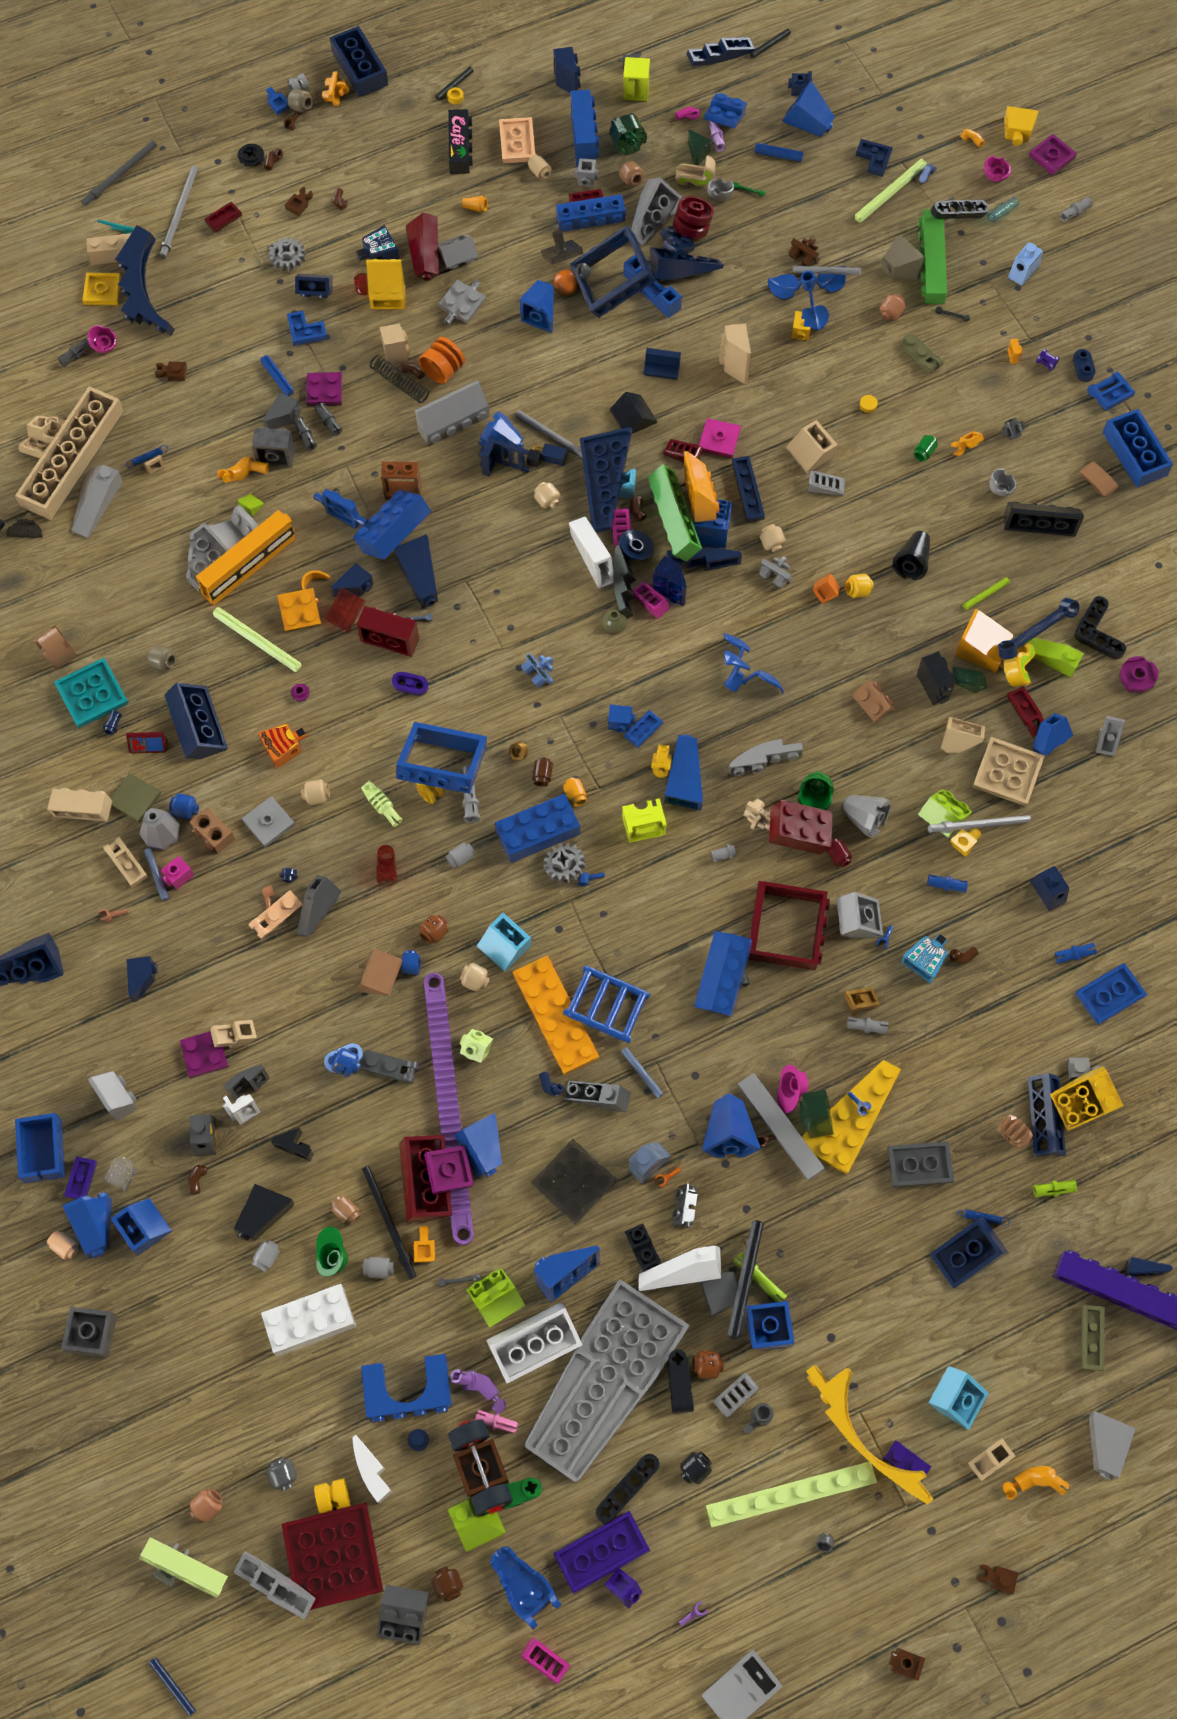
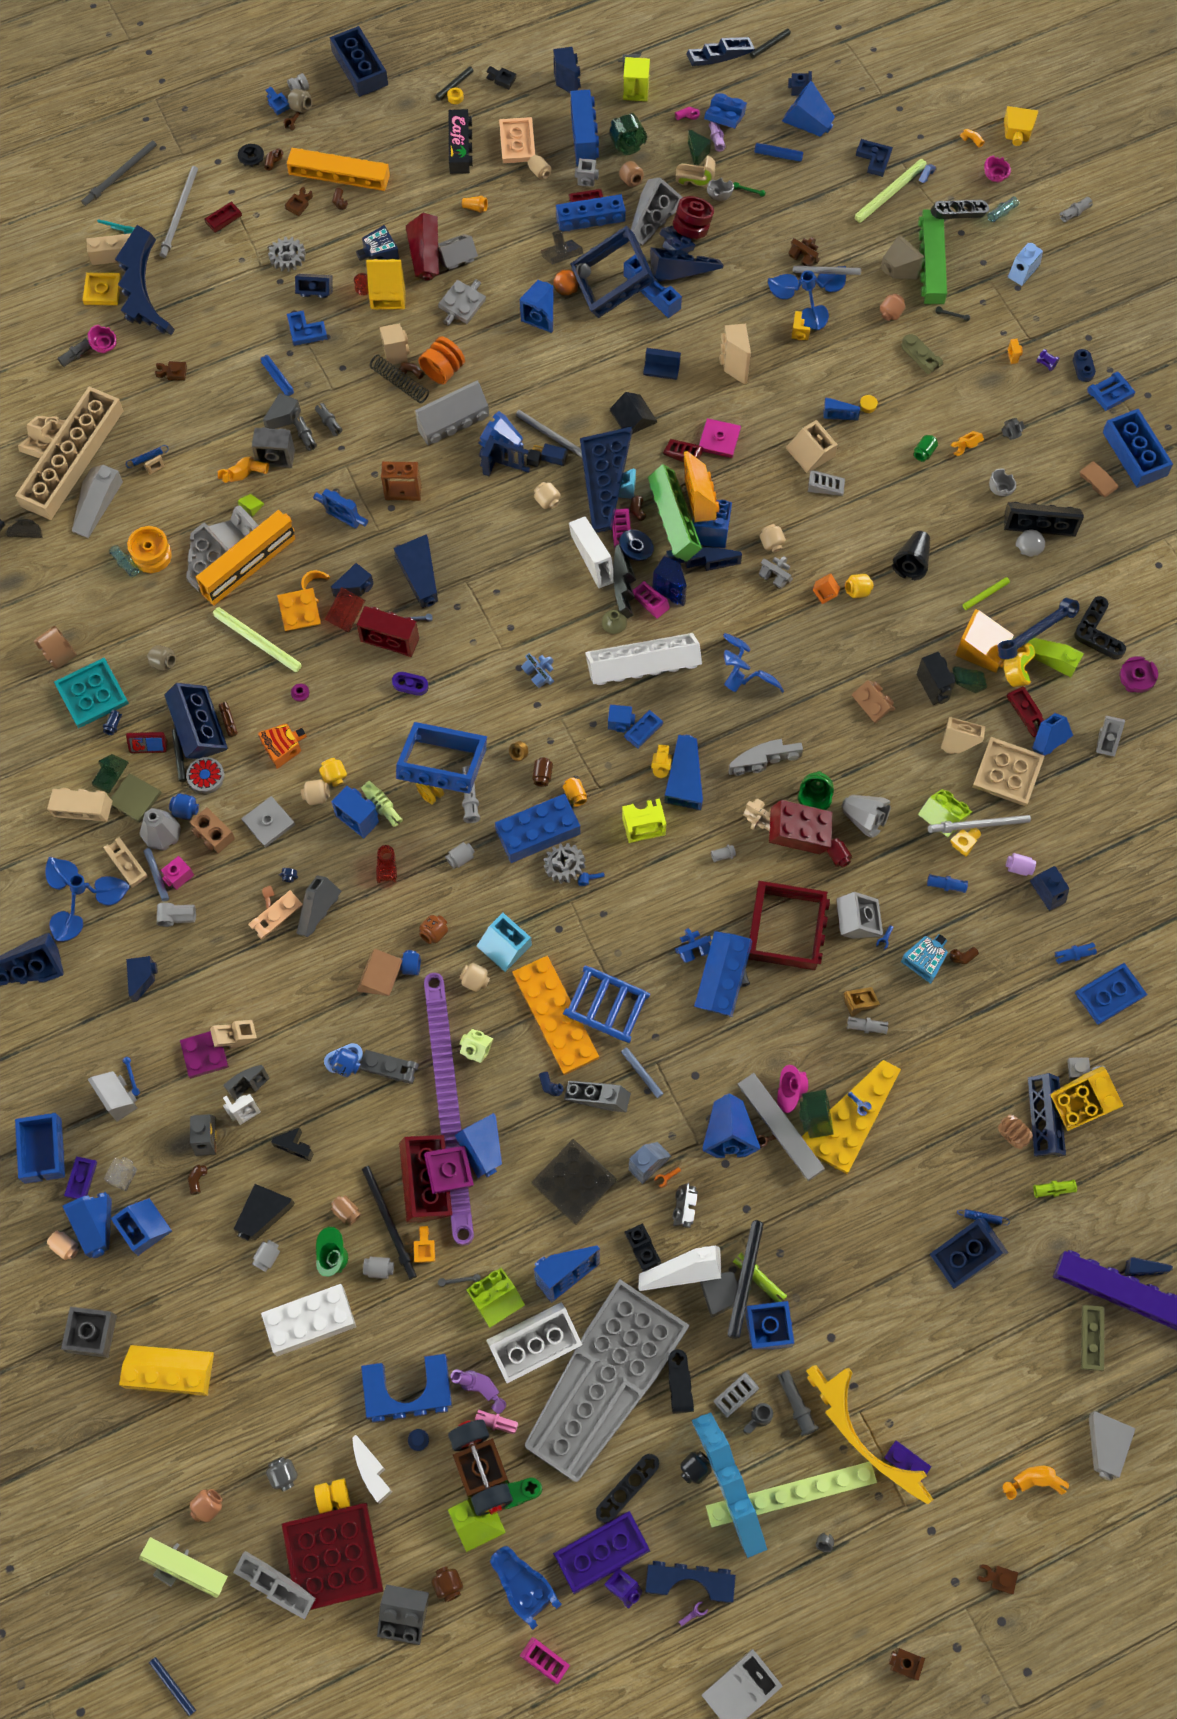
nougat hand [99,909,128,923] -> none
magenta plate [306,372,342,406] -> none
light orange hips [322,71,350,106] -> none
blue brick [353,489,432,560] -> none
dark orange head [692,1350,724,1379] -> none
dark blue plate [732,456,765,523] -> none
dark grey plate [887,1142,954,1188] -> none
medium azure slope [928,1366,989,1430] -> none
tan brick [968,1438,1015,1481] -> none
magenta plate [1029,134,1077,175] -> none
none -> blue plant [45,857,130,942]
none -> clear green slope [92,754,129,793]
none -> clear light blue pin [109,545,139,577]
none -> yellow slope [119,1345,214,1396]
none -> blue hinge [123,1057,140,1096]
none -> light orange wheel [127,526,172,573]
none -> light grey piece [156,903,196,927]
none -> pearl dark grey bar [172,728,186,782]
none -> tile [186,757,225,794]
none -> reddish brown axle [219,702,238,737]
none -> light orange brick [287,148,390,191]
none -> yellow head [319,758,347,787]
none -> blue slope [331,786,379,838]
none -> black plate [486,66,516,90]
none -> white slope [585,633,702,685]
none -> dark blue arch [645,1561,736,1603]
none -> blue hips [675,928,712,963]
none -> dark azure arch [692,1412,767,1558]
none -> dark grey pin [777,1370,819,1437]
none -> blue slope [823,398,860,420]
none -> lavender brick [1006,853,1036,876]
none -> light grey hair [1016,529,1045,557]

